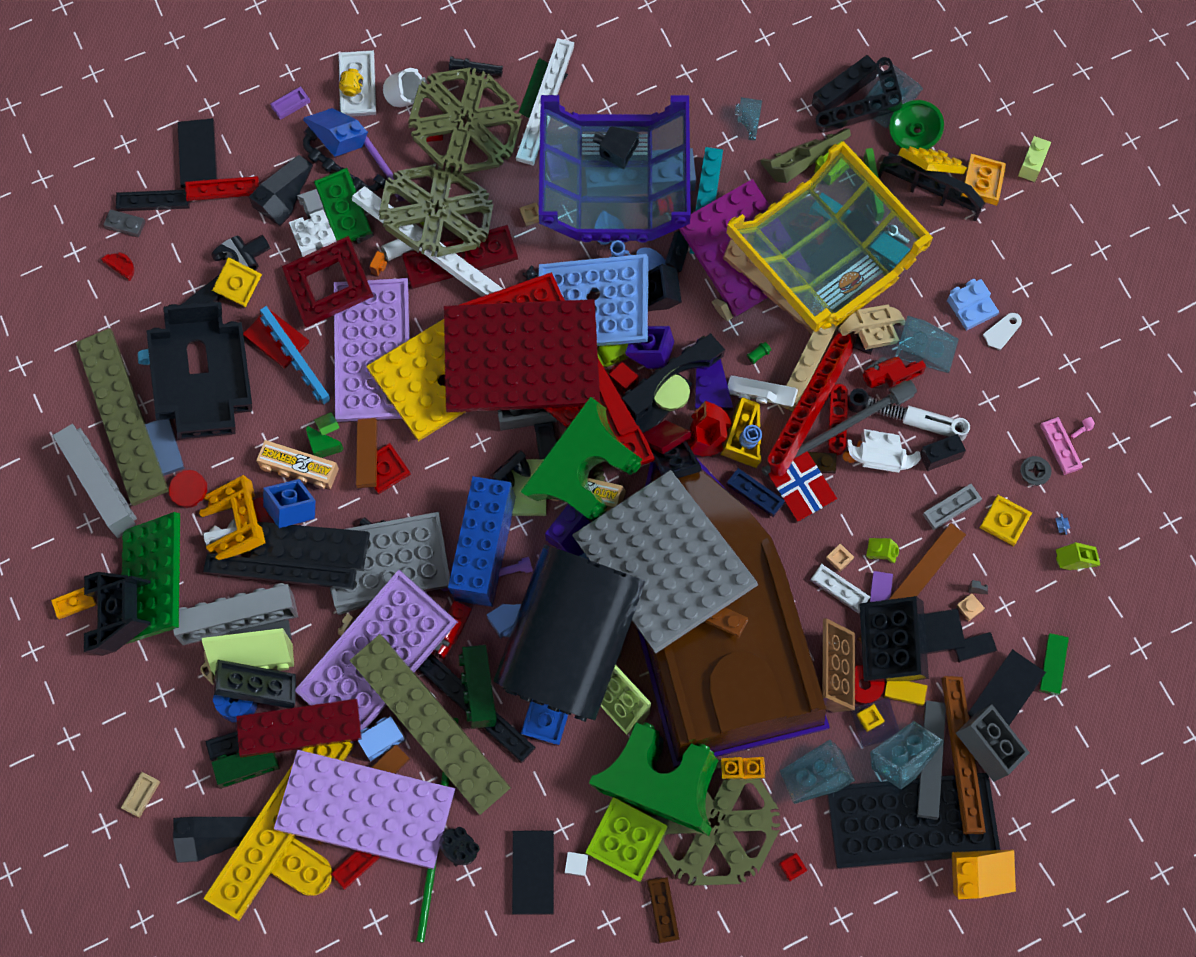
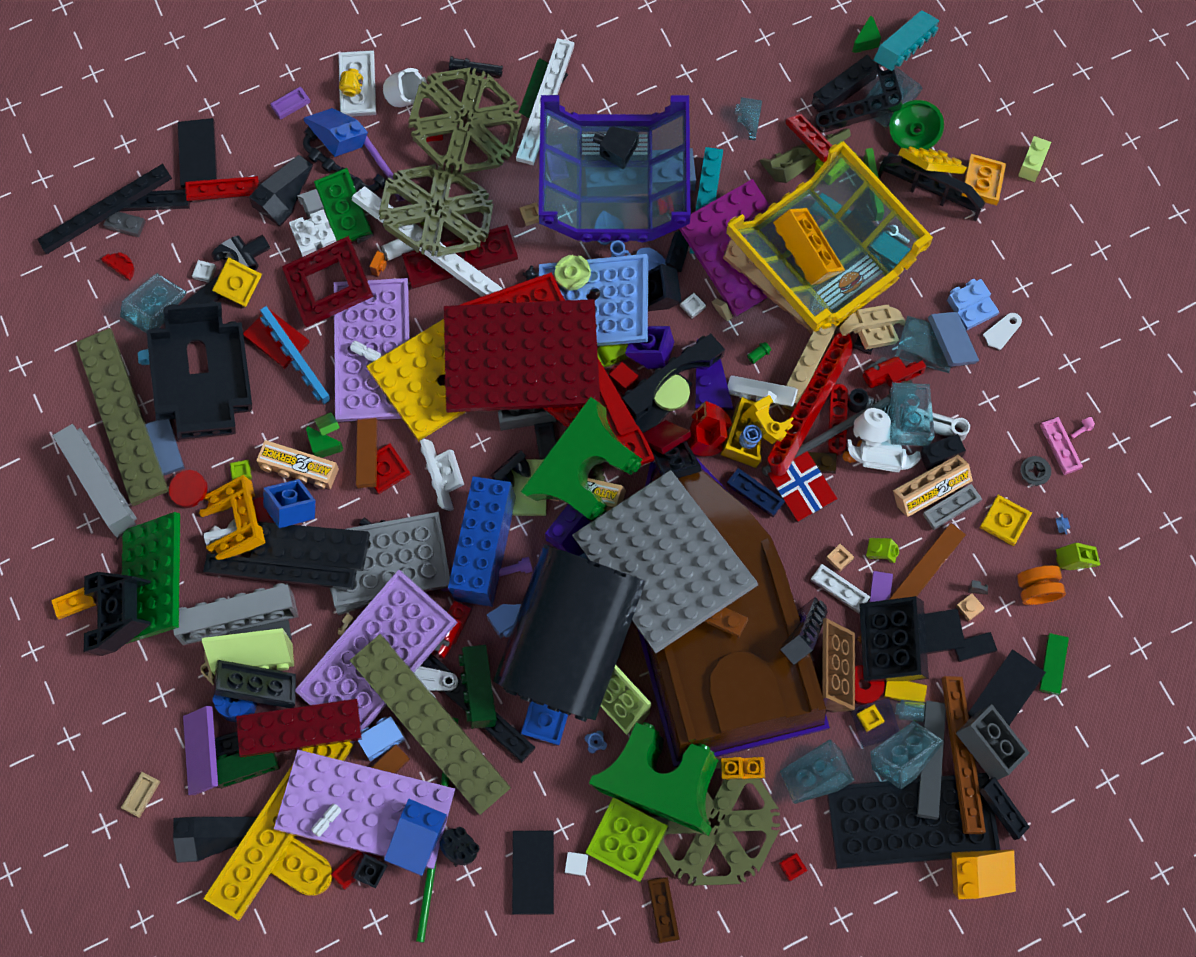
none -> black plate [37,164,172,254]
none -> clear light blue slope [120,273,187,333]
none -> medium lavender tile [183,706,218,795]
none -> white tile [192,260,216,283]
none -> lime tile [230,460,252,480]
none -> white piece [311,803,341,837]
none -> white piece [350,341,381,362]
none -> black piece [351,852,388,889]
none -> blue slope [384,799,447,876]
none -> white piece [414,666,458,691]
none -> white bracket [420,439,464,511]
none -> yellowish green tile [554,255,591,291]
none -> medium blue plate [584,731,607,753]
none -> white tile [680,293,706,319]
none -> yellow tile [743,395,794,444]
none -> light orange slope [773,208,845,285]
none -> black arch [780,597,828,665]
none -> red tile [786,114,833,163]
none -> green slope [852,16,881,53]
none -> white cone [853,408,891,447]
none -> teal brick [874,10,940,71]
none -> clear light blue slope [890,383,935,446]
none -> light nougat brick [893,455,973,517]
none -> clear light blue brick [895,699,925,722]
none -> sand blue tile [928,312,979,367]
none -> black plate [979,777,1030,840]
none -> orange wheel [1017,565,1066,605]

